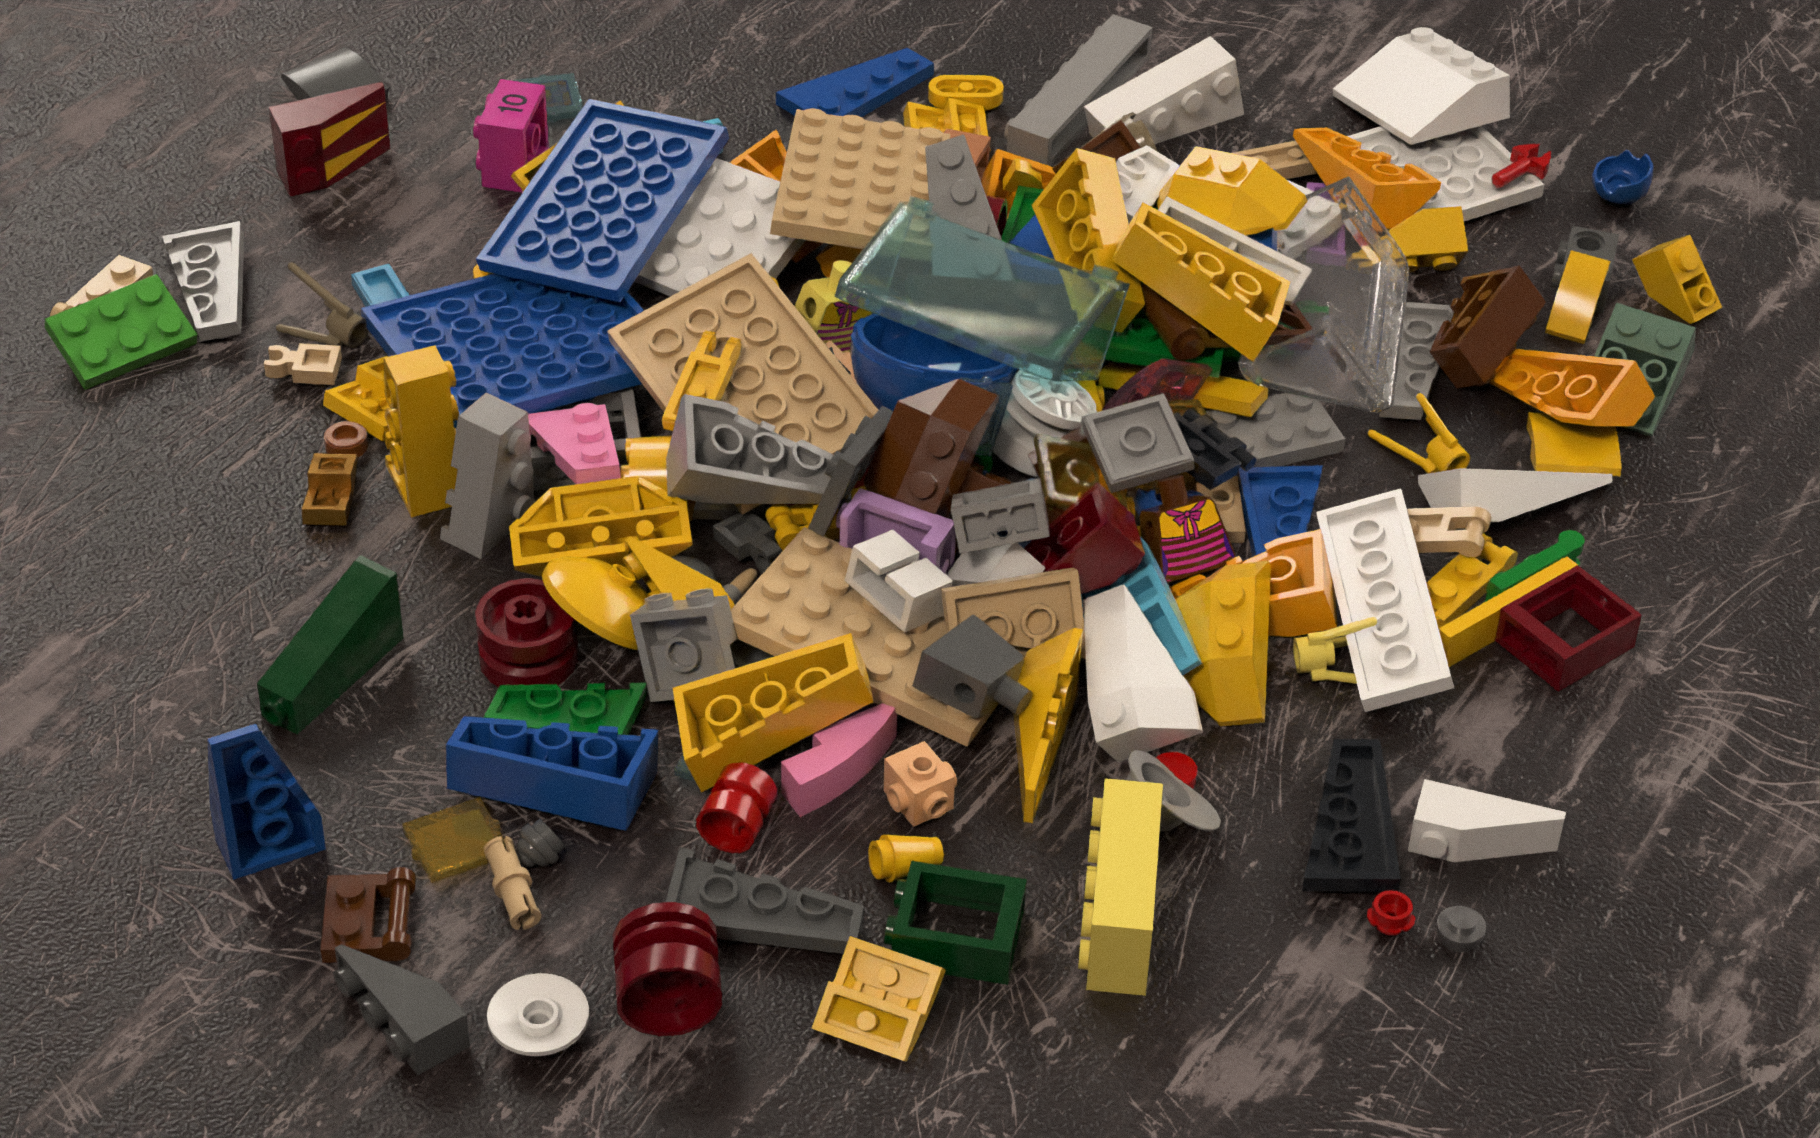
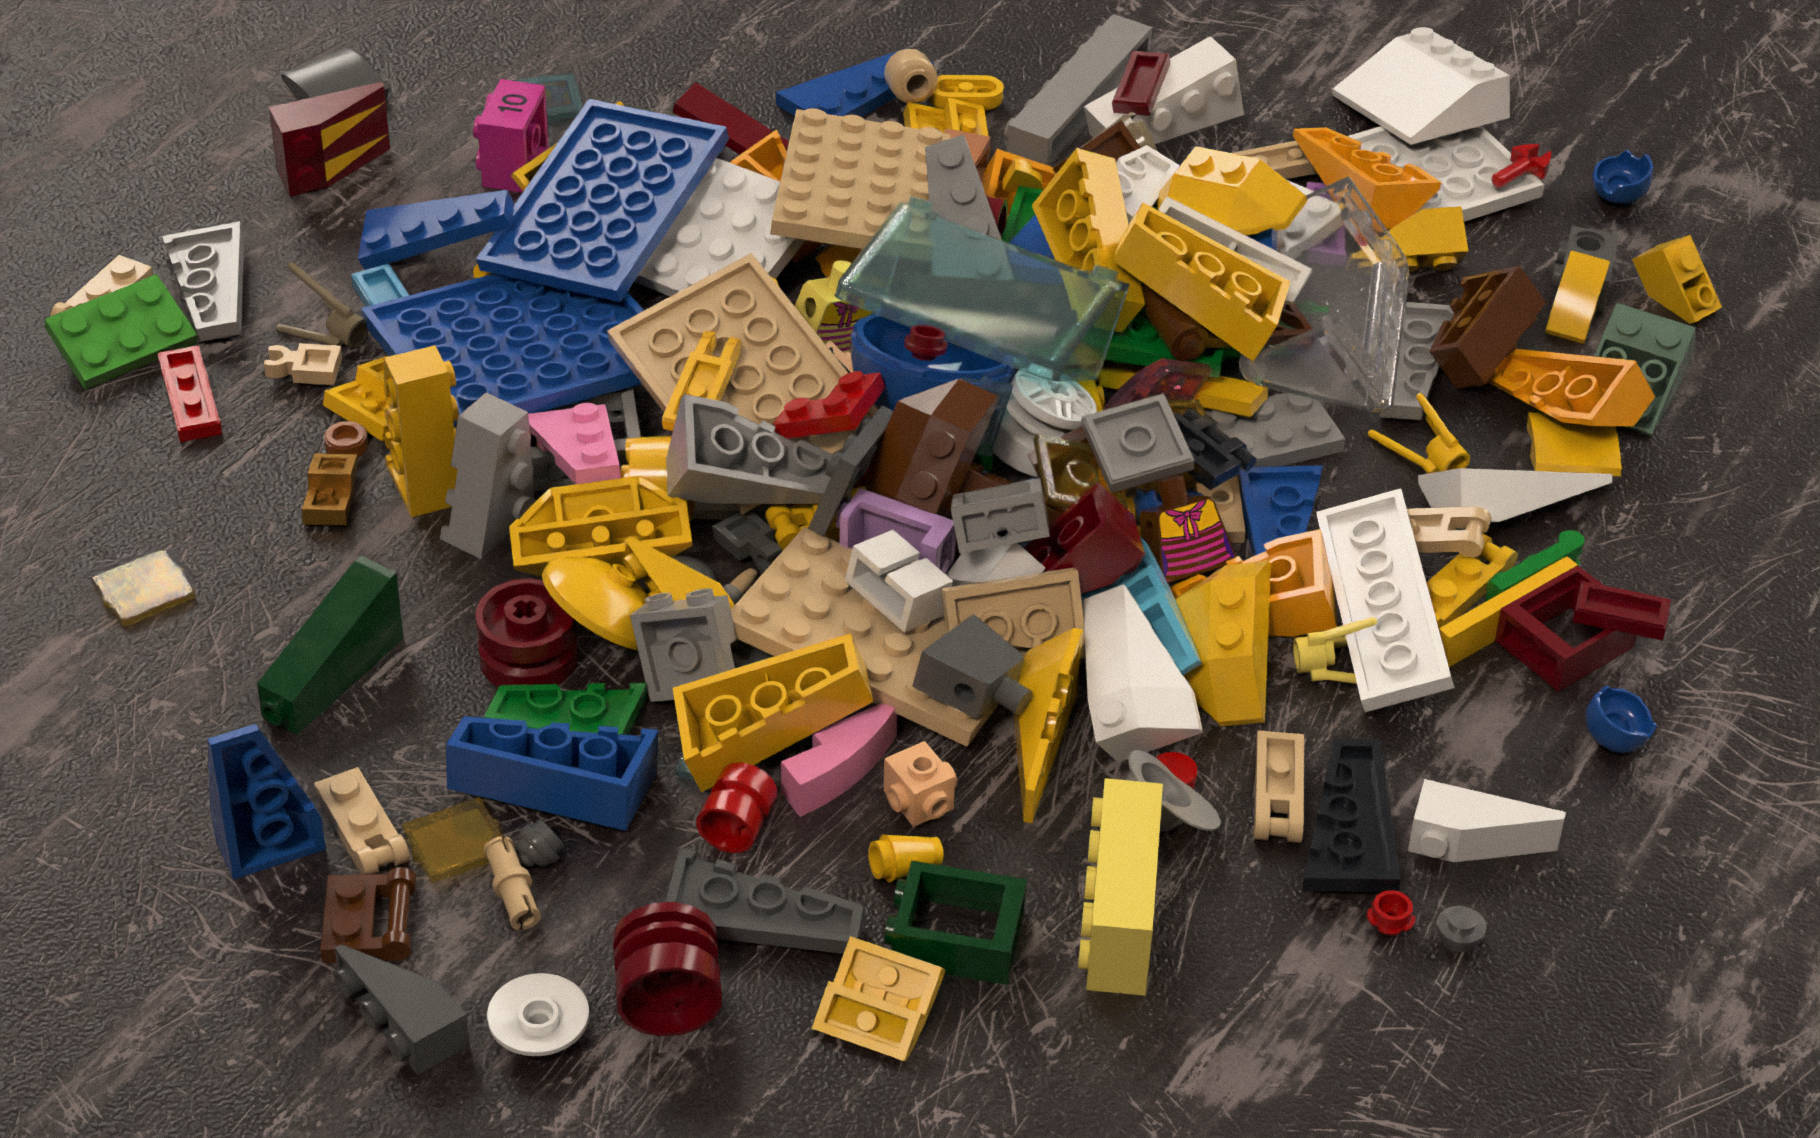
none -> clear yellow piece [92,549,196,626]
none -> tile [157,346,222,442]
none -> tan plate [314,767,410,874]
none -> blue wing [358,190,514,270]
none -> dark red tile [672,82,789,155]
none -> red plate [772,371,886,439]
none -> tan head [884,48,938,103]
none -> dark red plate [904,325,947,361]
none -> dark red tile [1112,51,1171,116]
none -> tan plate [1253,731,1304,843]
none -> dark red tile [1573,581,1671,641]
none -> blue hair [1585,686,1657,754]

